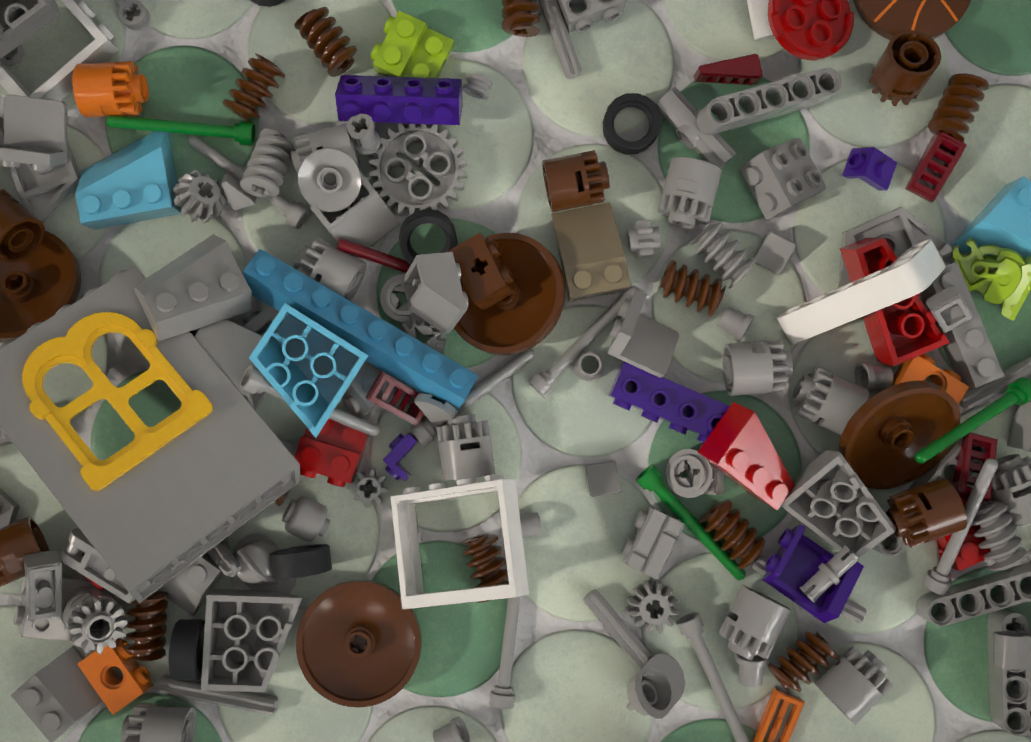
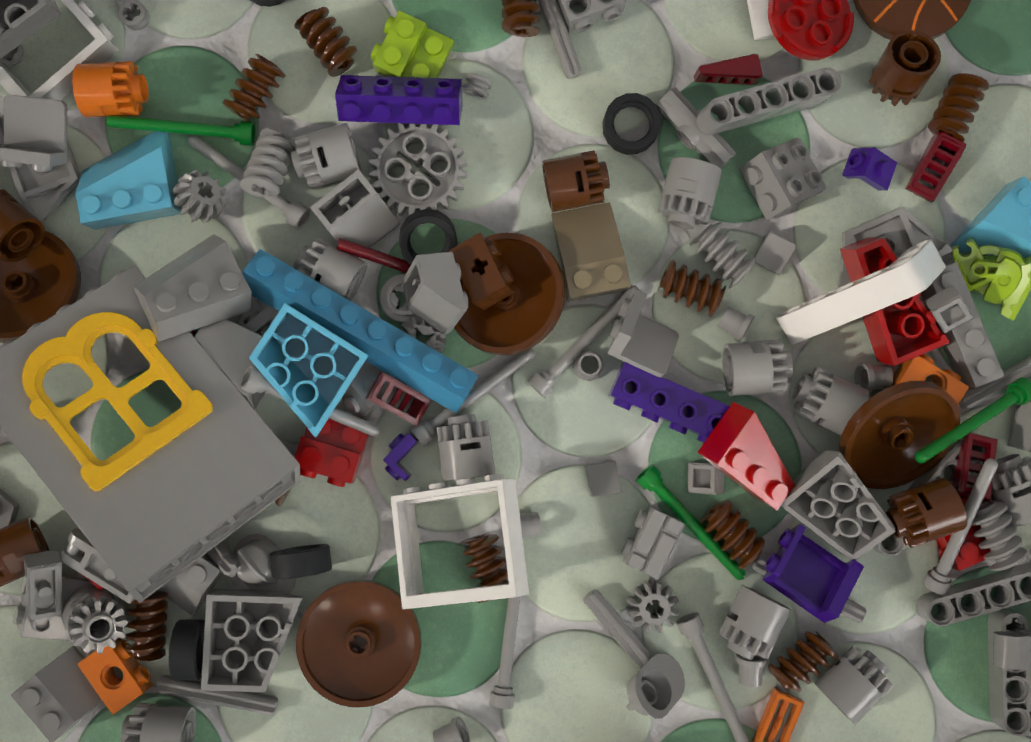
light grey slope [221,173,256,211] -> none
light grey head [281,496,330,542] -> none
light grey dish [298,148,361,212] -> none
light grey bush [347,114,381,155] -> none
light grey gear [350,468,390,507] -> none
light grey tile [414,393,458,422] -> none
light grey gear [627,220,661,258] -> none
light grey gear [666,449,714,498] -> none
light grey pin [800,545,860,603] -> none

